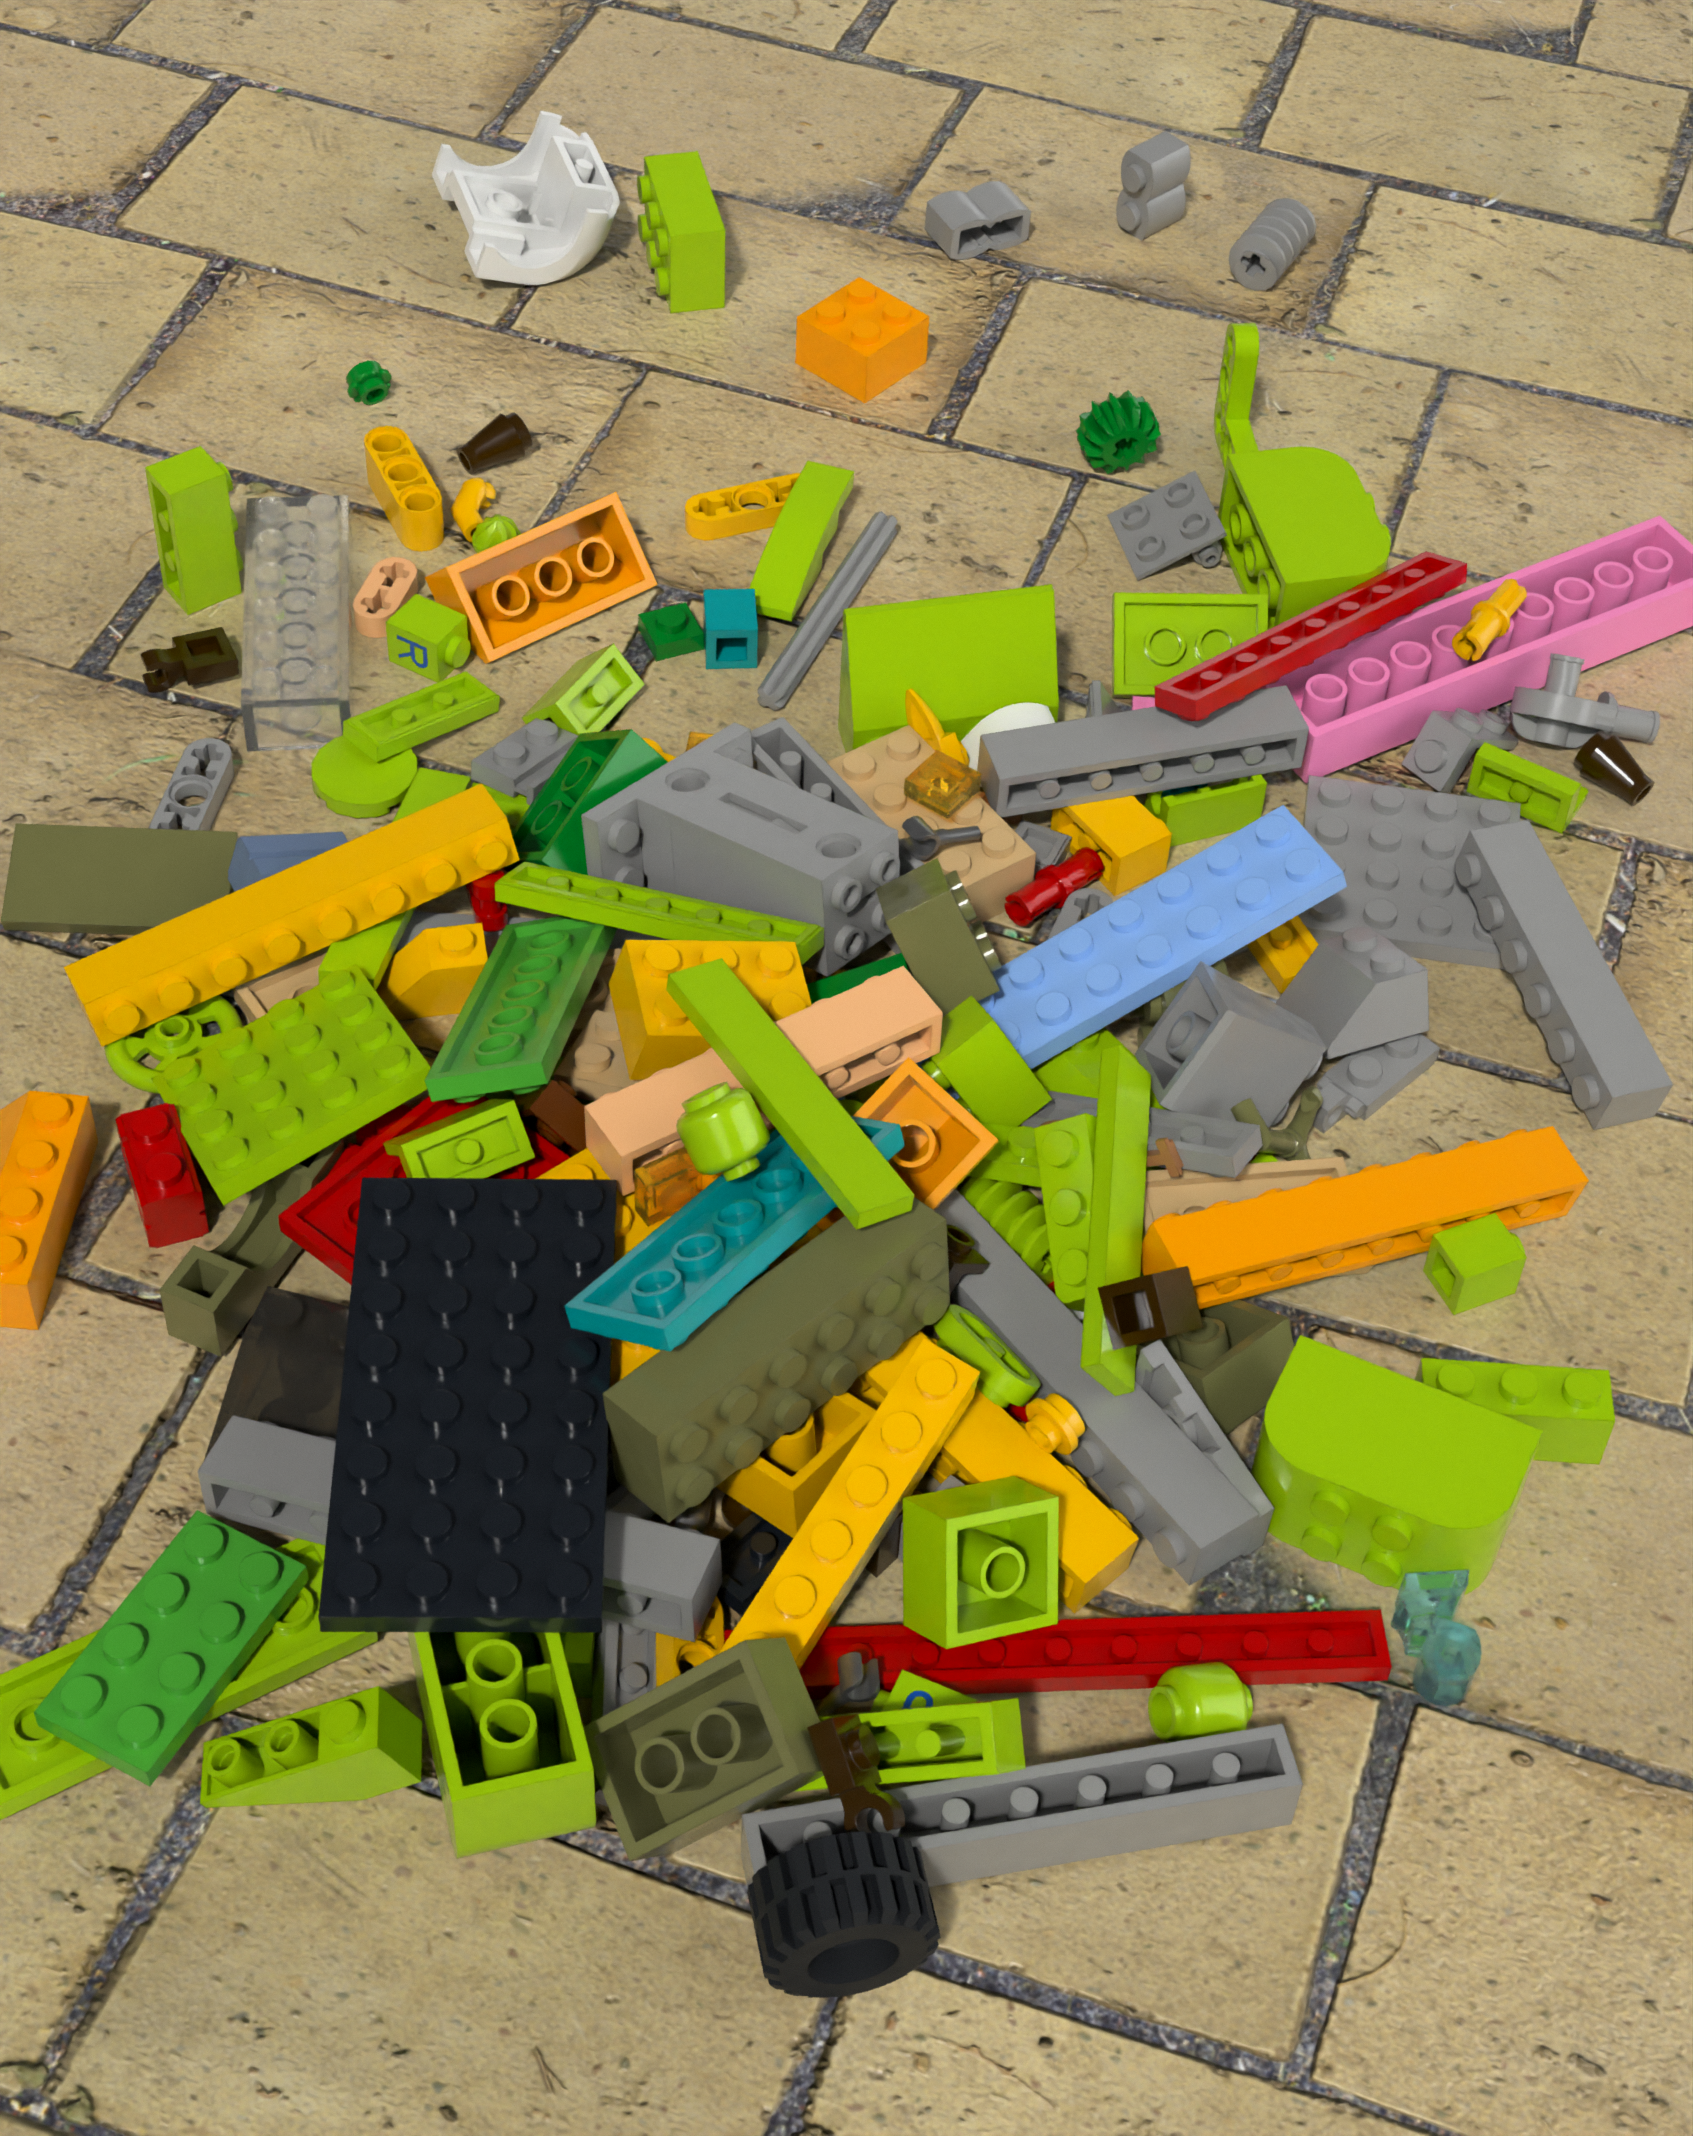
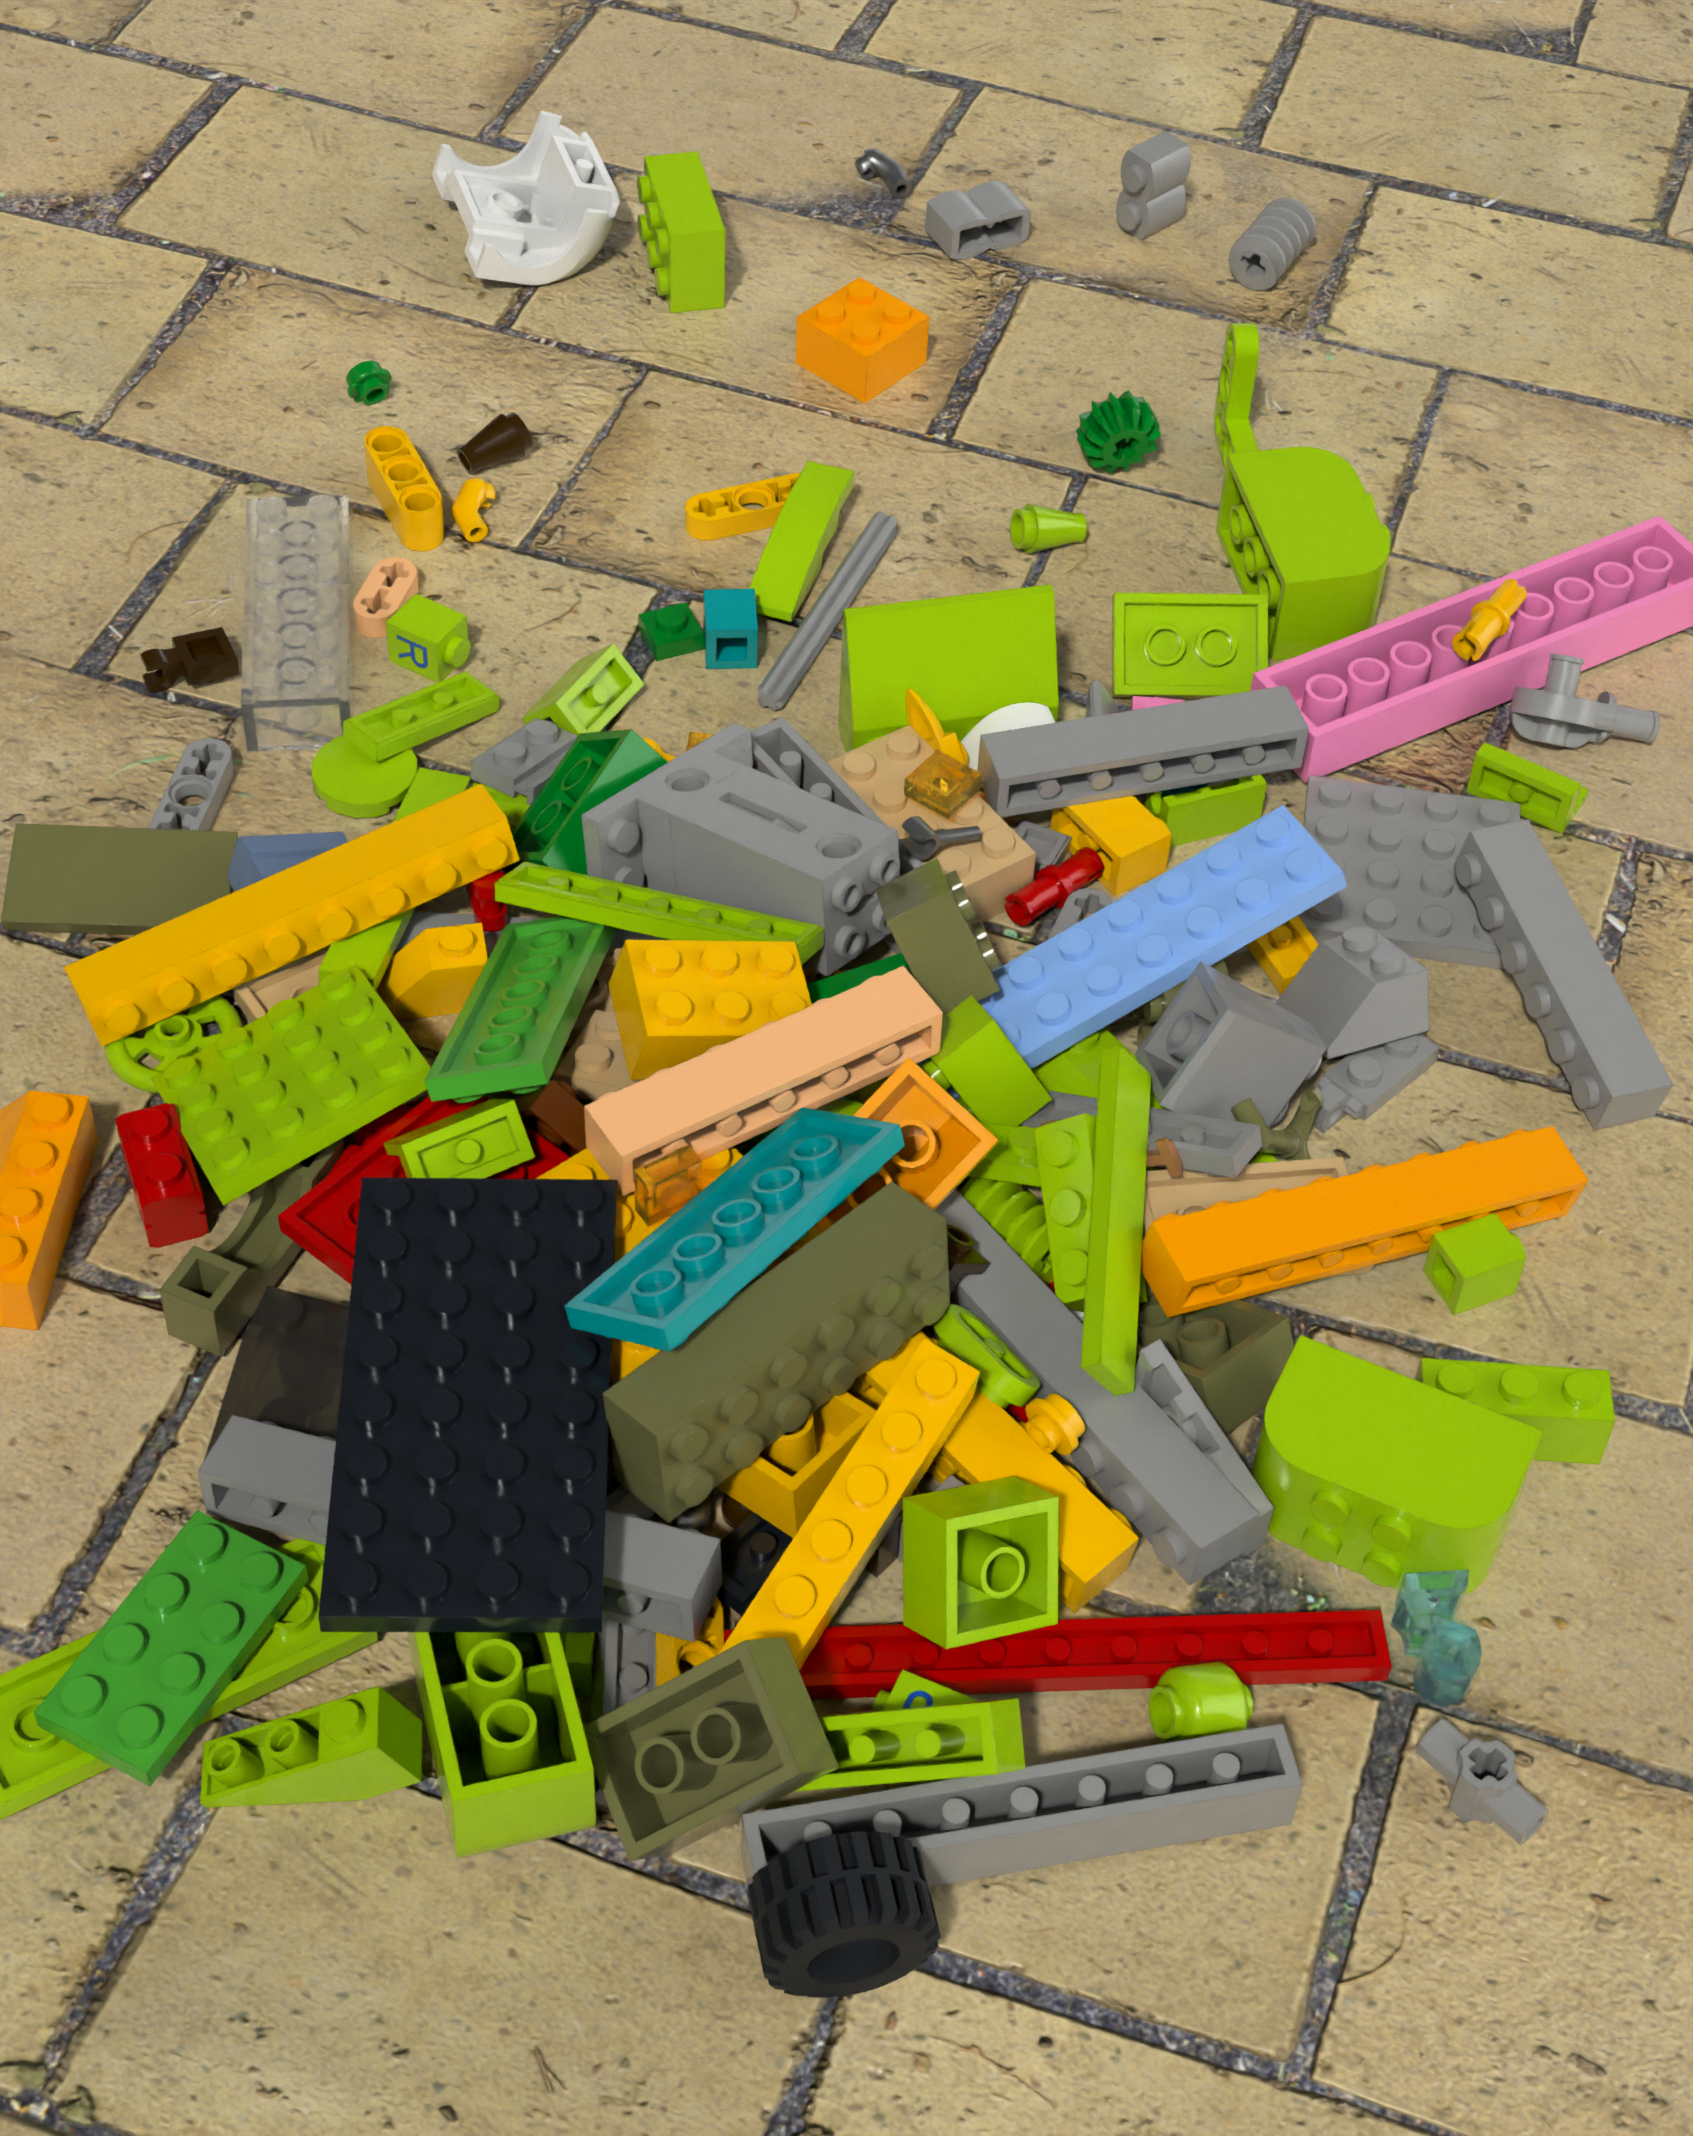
lime brick [145,446,243,615] -> none
light orange slope [425,492,658,664] -> none
lime plate [472,514,521,553] -> none
lime tile [666,958,914,1230] -> none
lime head [676,1082,770,1182] -> none
dark brown plate [807,1714,905,1833] -> none
flat silver hand [814,1652,880,1716] -> none
dark brown brick [1098,1266,1204,1350] -> none
light grey hinge [1107,470,1227,581] -> none
red plate [1154,551,1467,721] -> none
light grey bracket [1401,708,1519,793] -> none
dark brown cone [1574,731,1655,806] -> none
none -> flat silver arm [855,148,912,199]
none -> lime cone [1010,504,1087,554]
none -> light grey axle [1416,1719,1549,1845]

